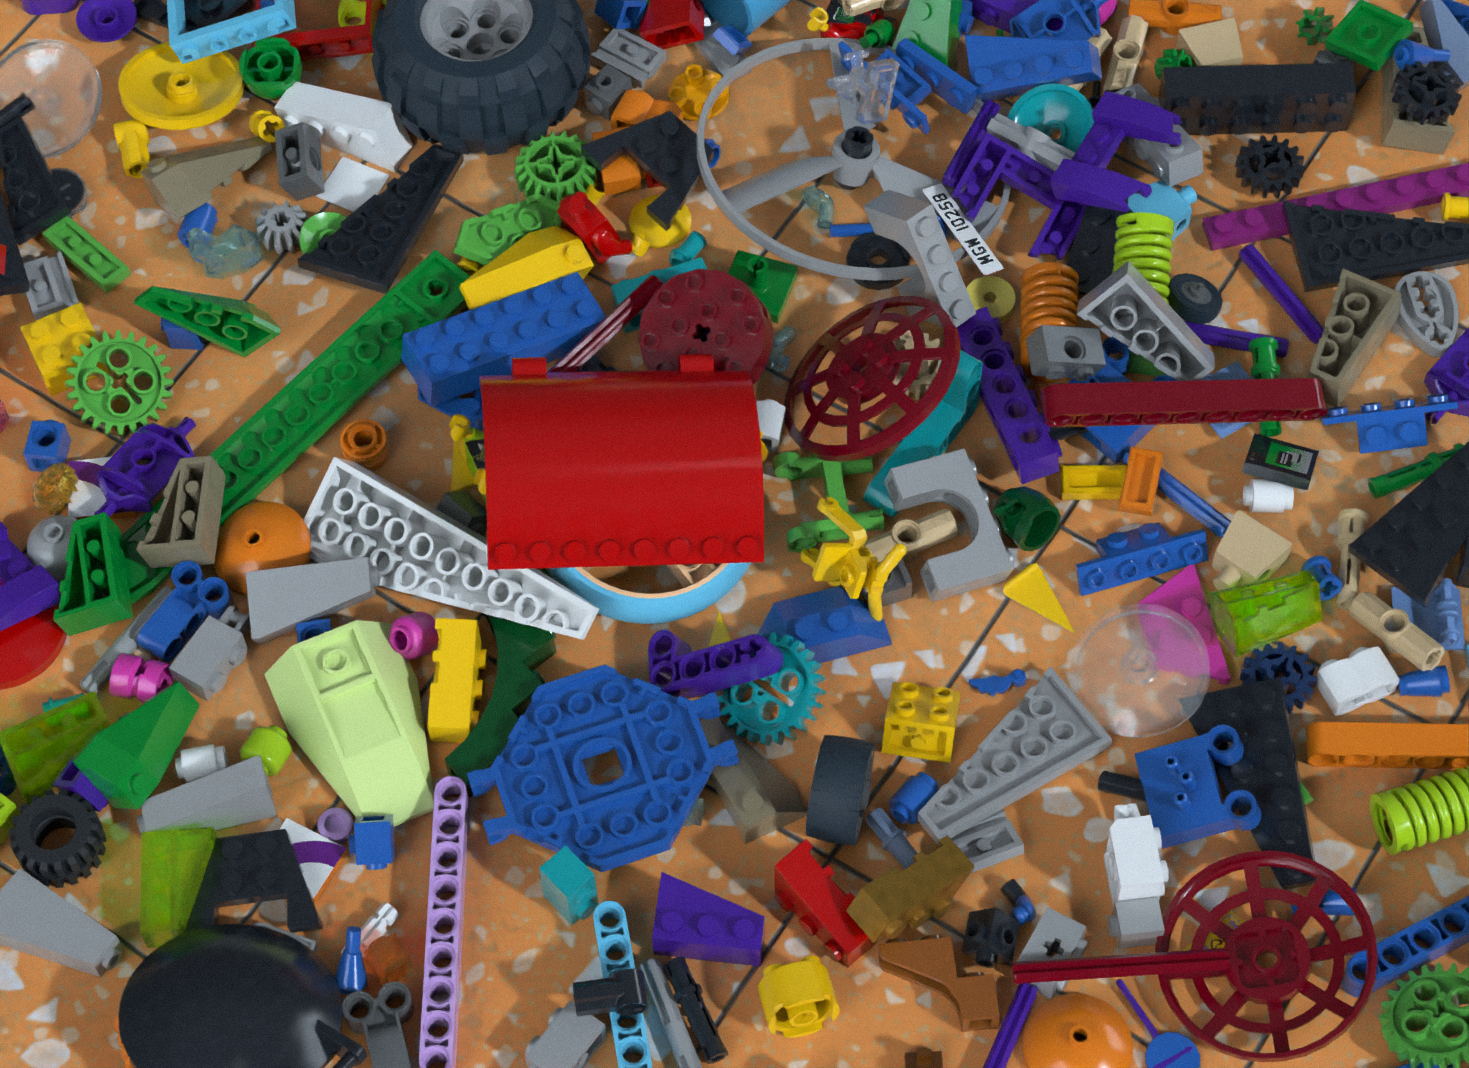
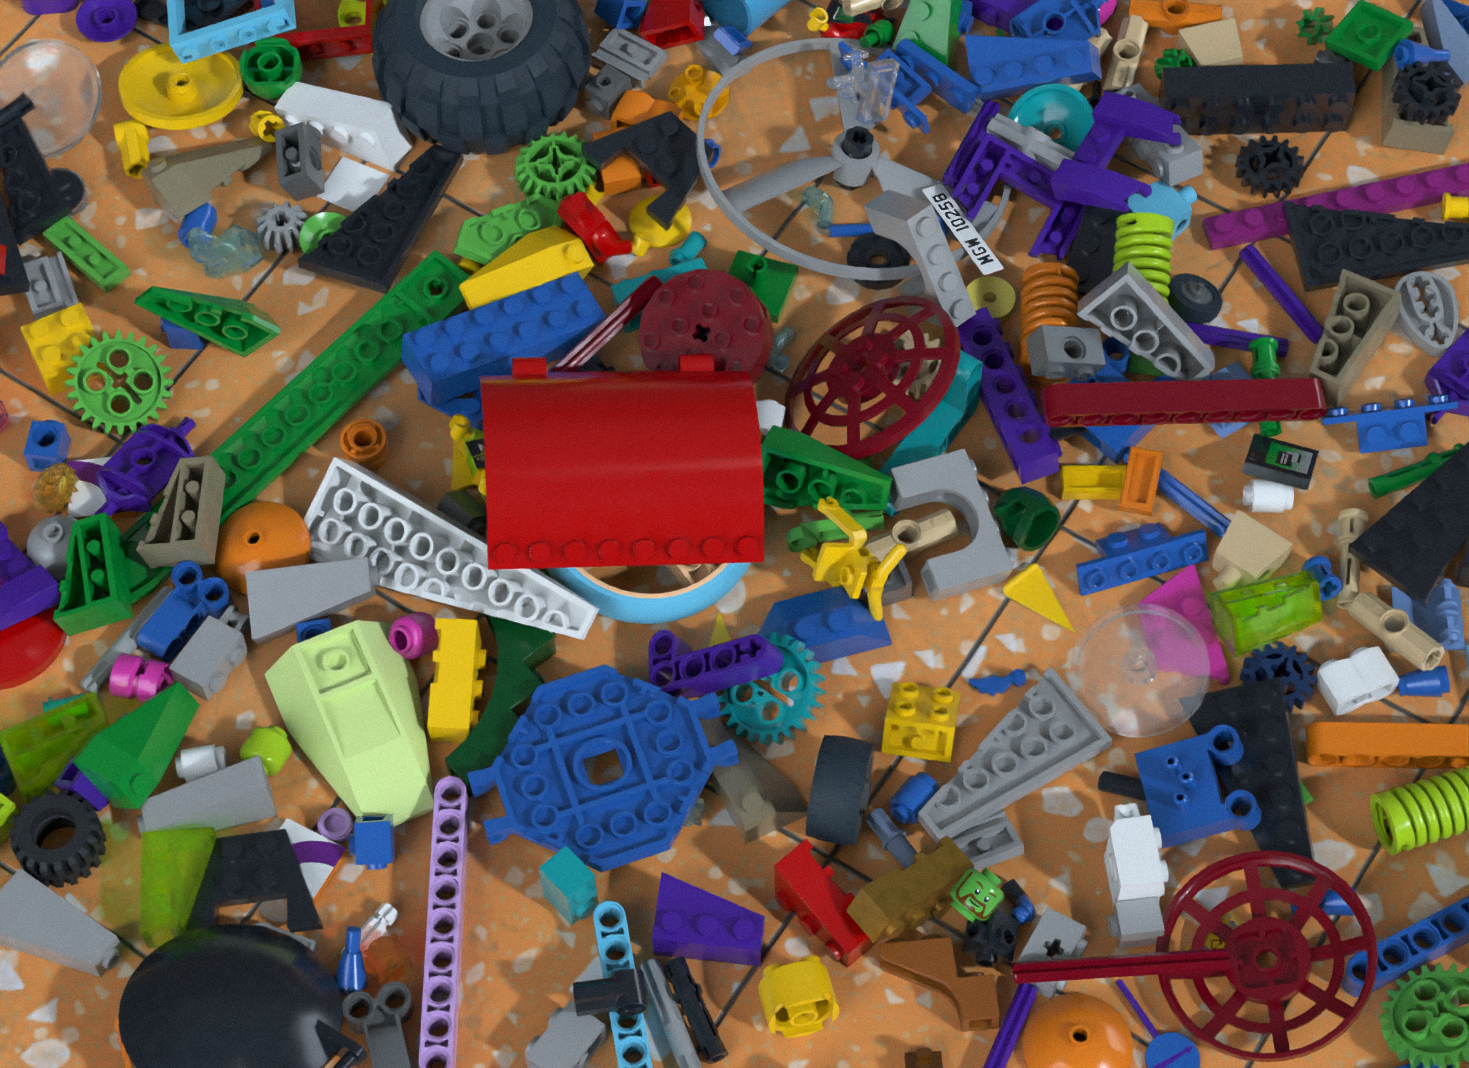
none -> green wedge [761,425,893,510]
none -> bright green head [950,867,1004,923]

